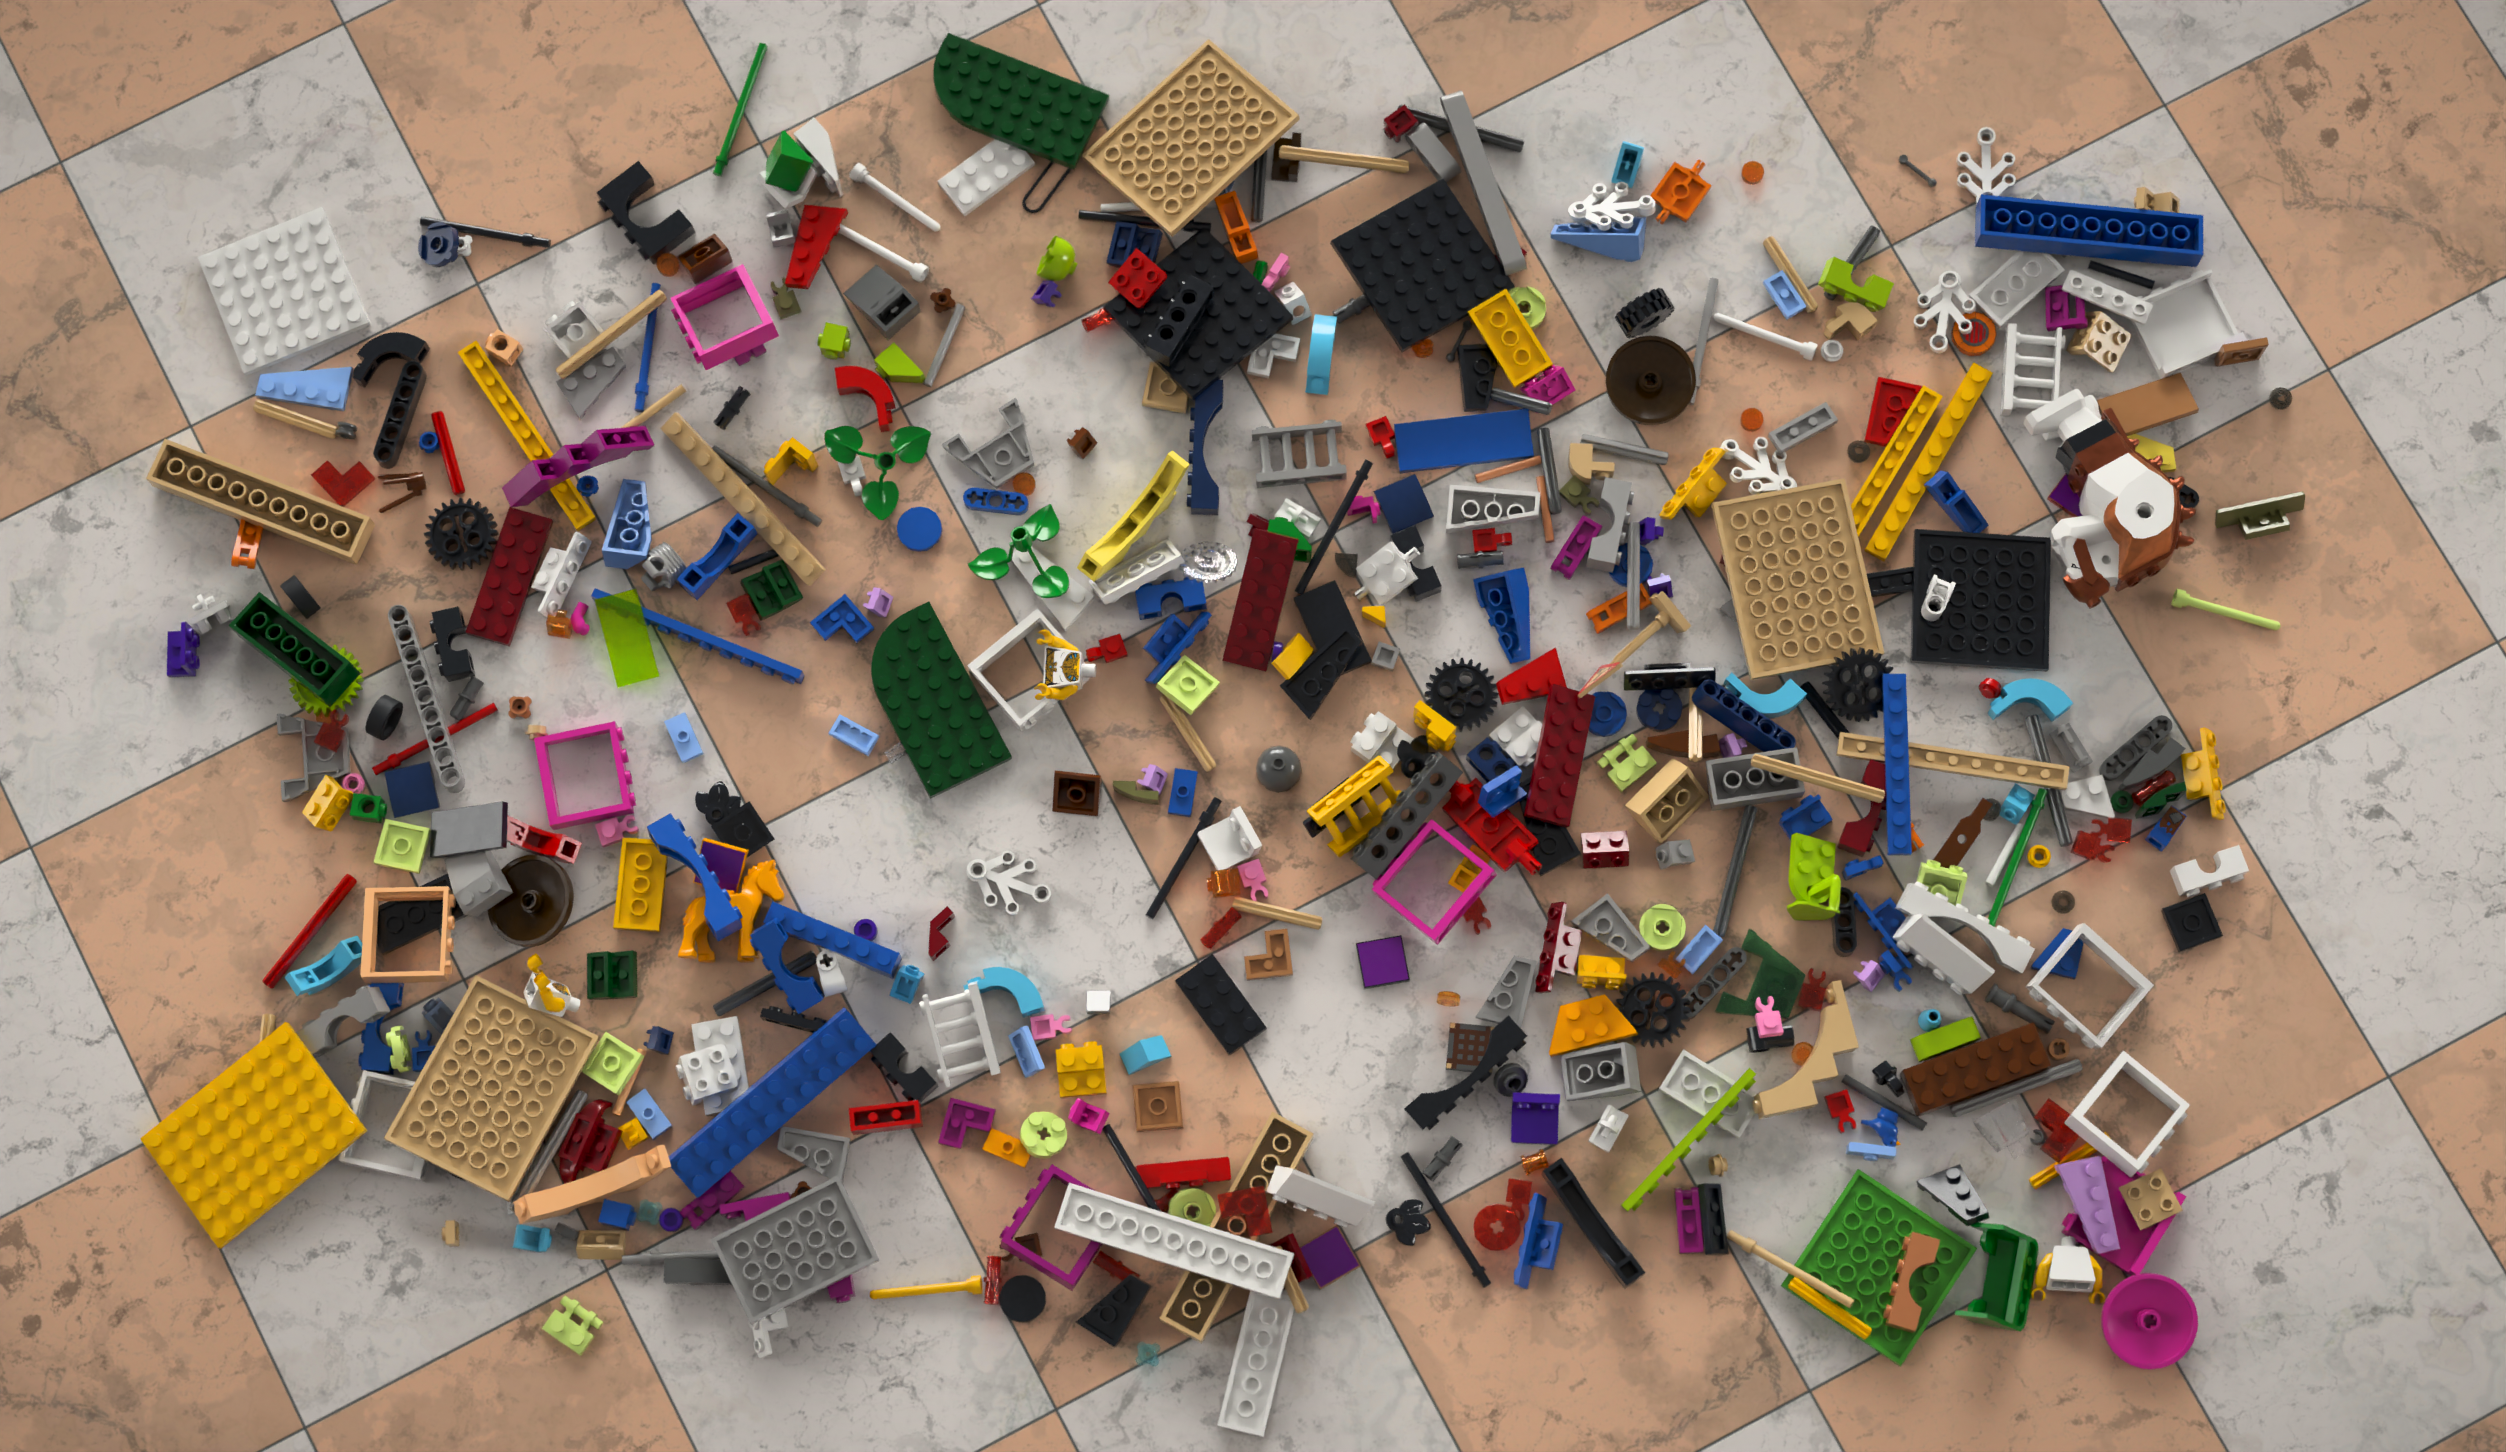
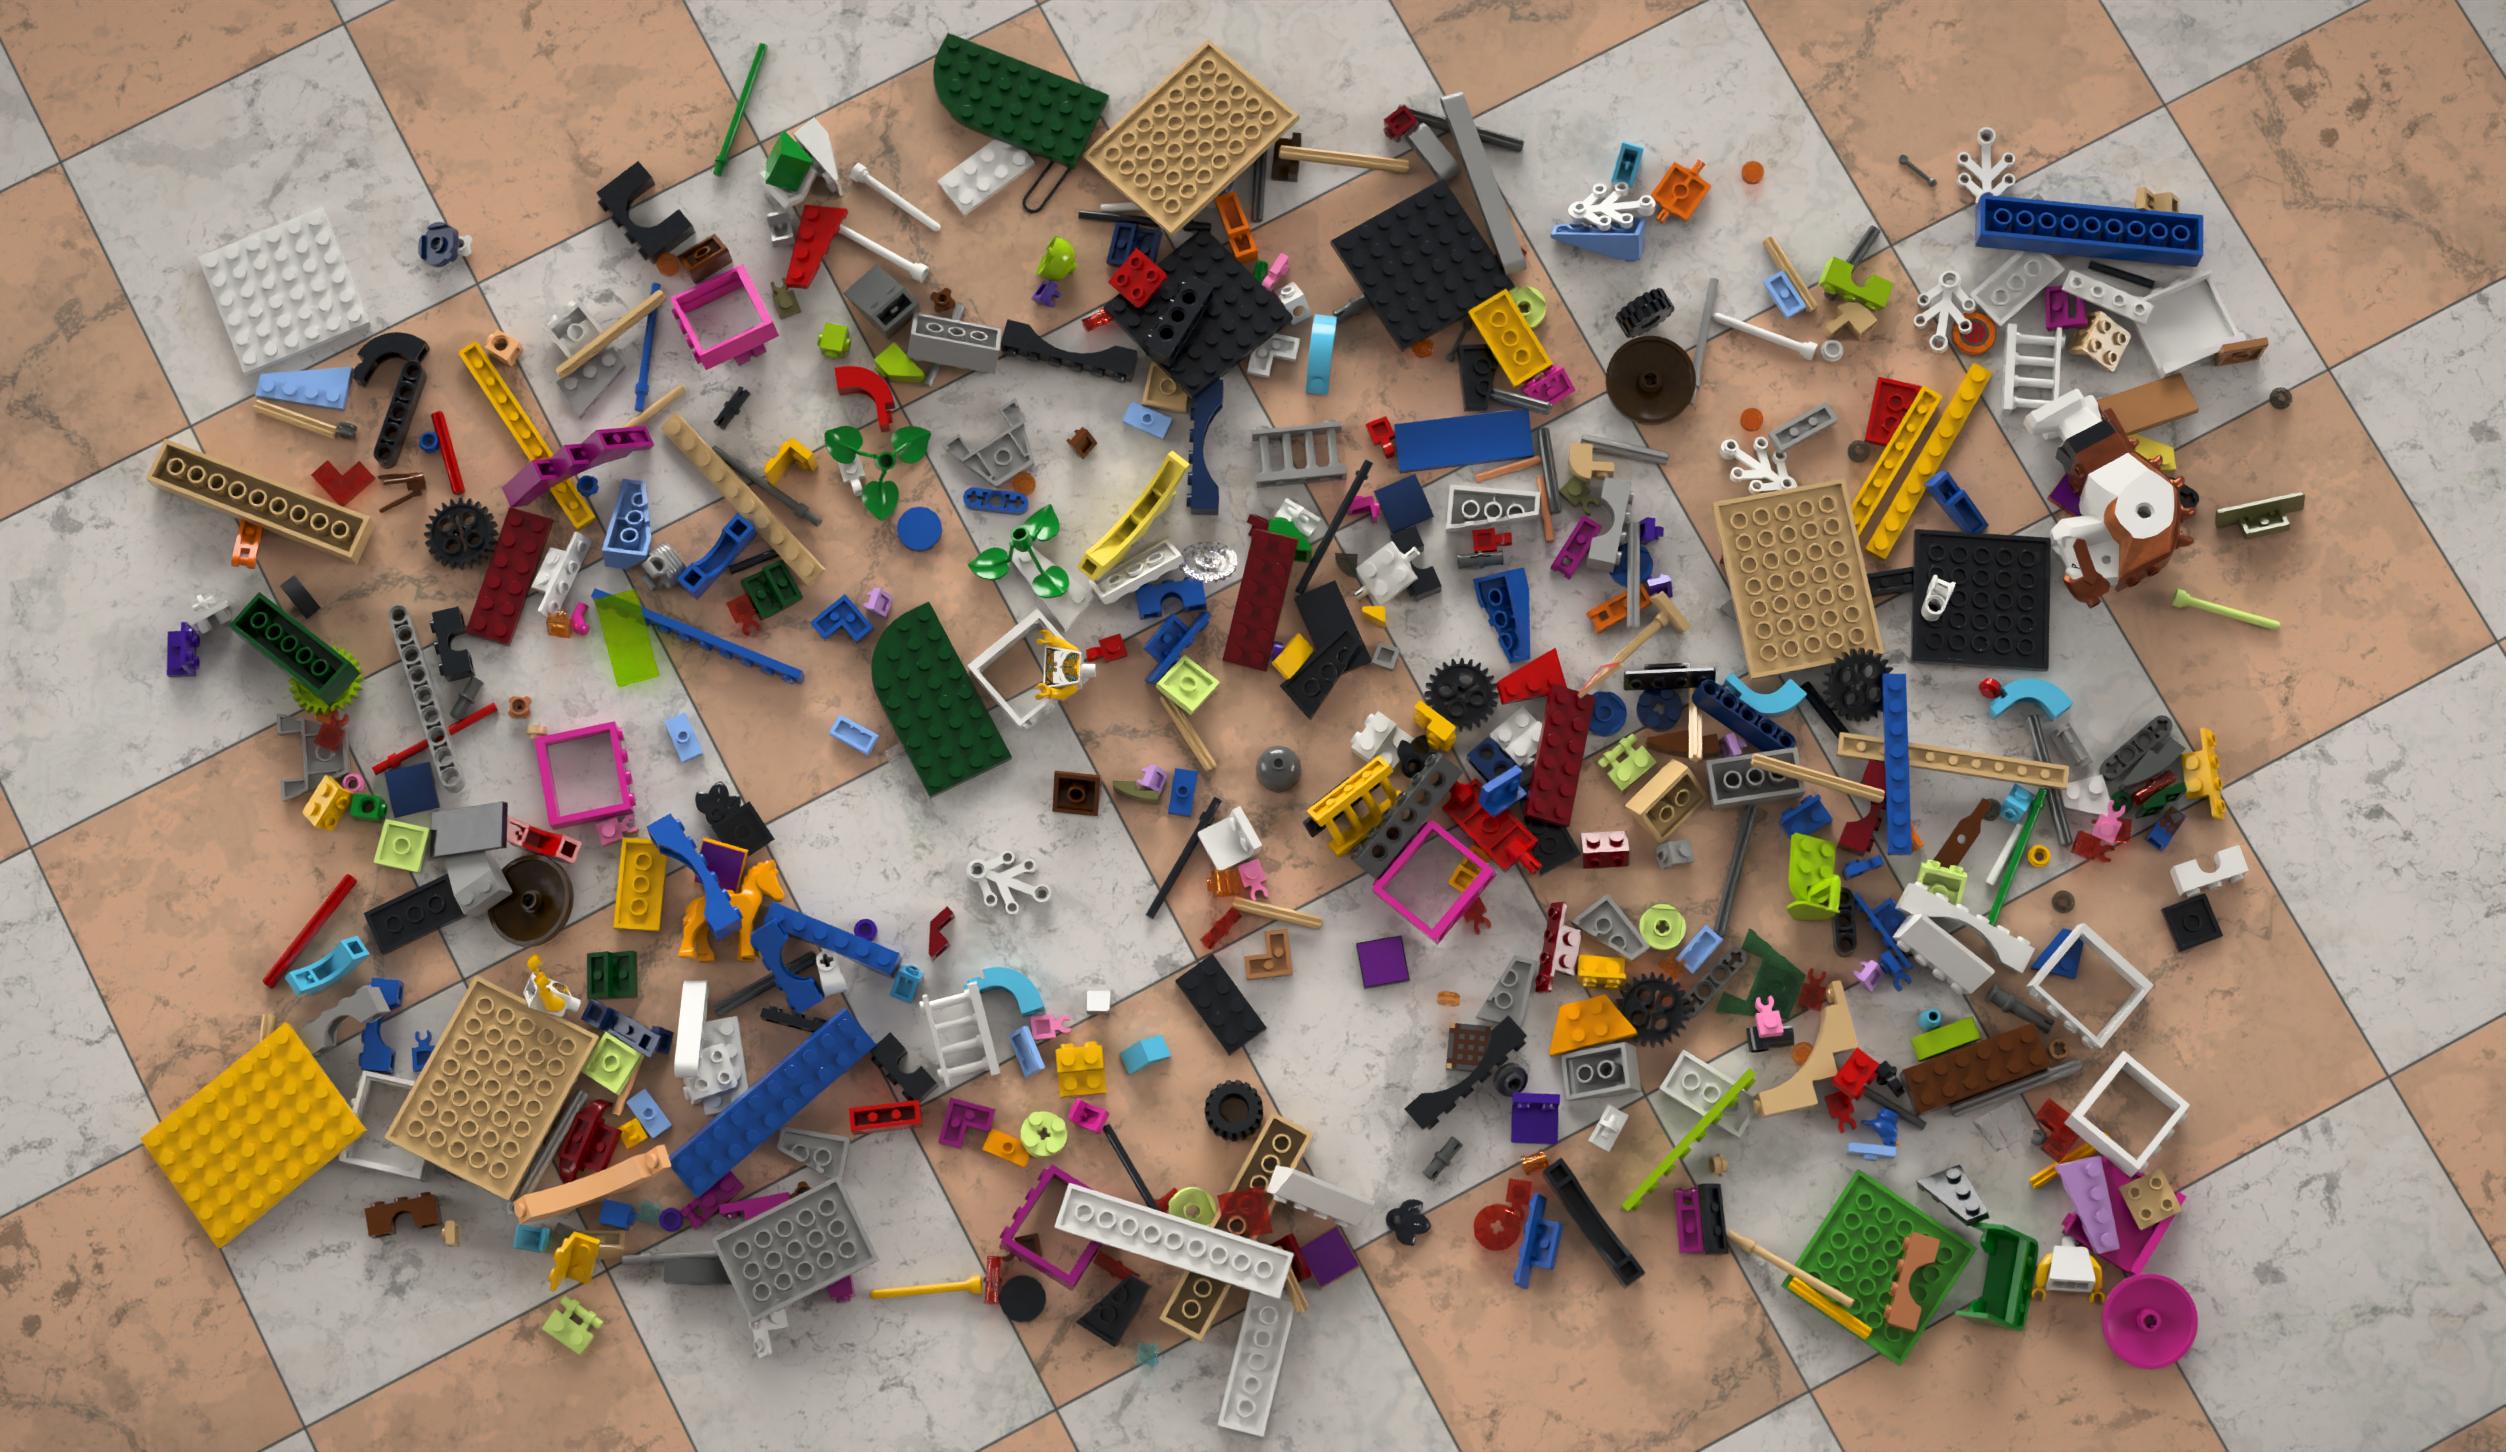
light nougat window [361,886,456,983] -> none
black tyre [365,695,403,741] -> none
yellowish green plate [386,1025,411,1073] -> none
black bar [420,217,551,248] -> none
sand blue bracket [422,997,454,1035] -> none
medium nougat tile [1133,1081,1183,1132] -> none
red bracket [1136,1157,1231,1189] -> none
black bar [1401,1152,1491,1288] -> none
yellow bracket [1659,448,1727,520] -> none
none -> reddish brown arch [365,1192,443,1239]
none -> yellow bracket [548,1231,601,1292]
none -> dark blue slope [581,998,663,1058]
none -> white beam [674,980,709,1078]
none -> light grey slope [907,312,1002,374]
none -> black arch [1001,319,1138,383]
none -> light blue plate [1122,401,1173,440]
none -> black tyre [1205,1080,1263,1142]
none -> red bracket [1830,1047,1880,1105]
none -> bright pink plate [2091,800,2126,844]

